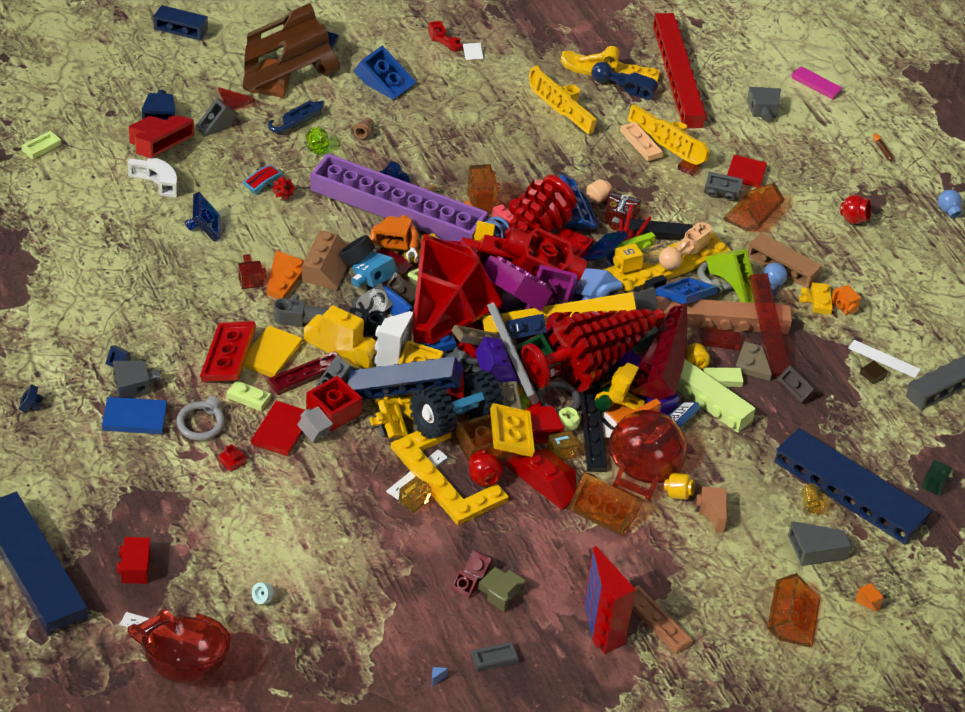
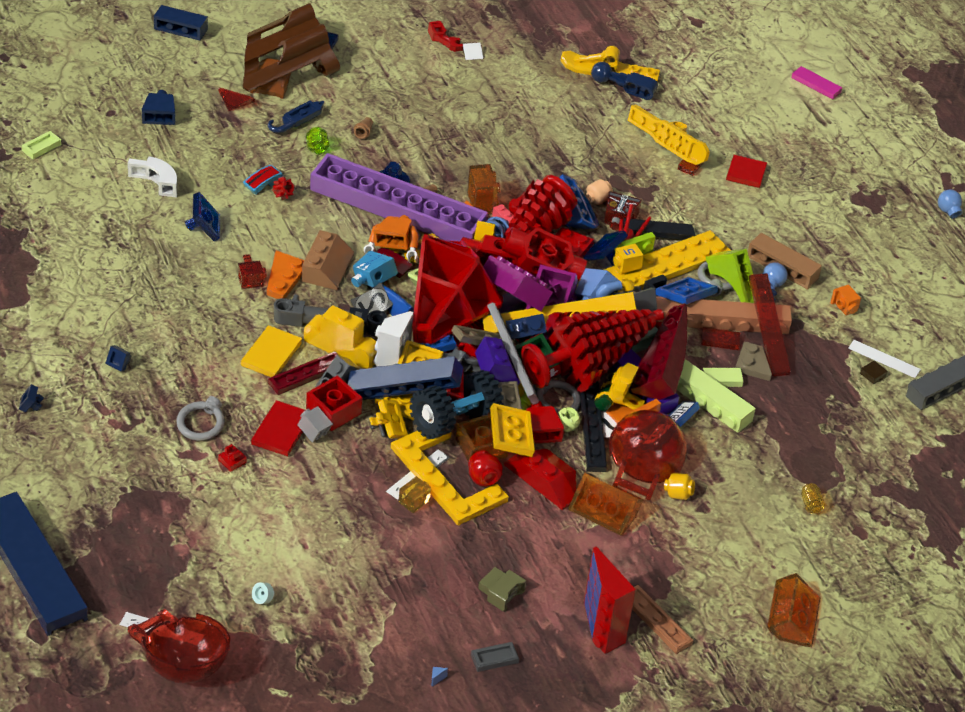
blue tile [102,397,167,434] -> none
dark grey torso [113,361,160,398] -> none
red brick [117,537,151,584] -> none
red brick [129,116,194,158] -> none
dark grey slope [196,98,238,136] -> none
red plate [200,321,257,382] -> none
yellowish green plate [227,380,271,411] -> none
black tyre [339,235,375,266] -> none
blue slope [354,45,416,100] -> none
dark brown panel [385,271,416,306] -> none
dark red slope [451,550,493,598] -> none
yellow piece [529,65,597,135] -> none
clear yellow brick [547,430,580,461] -> none
light nougat plate [620,122,663,162] -> none
clear tile [641,242,667,264] -> none
red brick [653,13,707,129] -> none
light nougat beam [659,222,712,270] -> none
yellow head [685,343,710,370] -> none
nougat arch [696,486,727,533] -> none
dark grey bracket [704,172,743,201] -> none
clear orange slope [724,182,785,231] -> none
dark grey torso [747,86,781,121] -> none
dark blue tile [774,428,932,545] -> none
dark brown panel [777,365,823,405] -> none
dark grey slope [788,522,852,566] -> none
yellow plate [799,282,832,315] -> none
red piece [840,195,871,224] -> none
orange slope [855,583,884,611] -> none
reddish brown piece [873,133,893,162] -> none
clear green brick [922,460,952,496] -> none

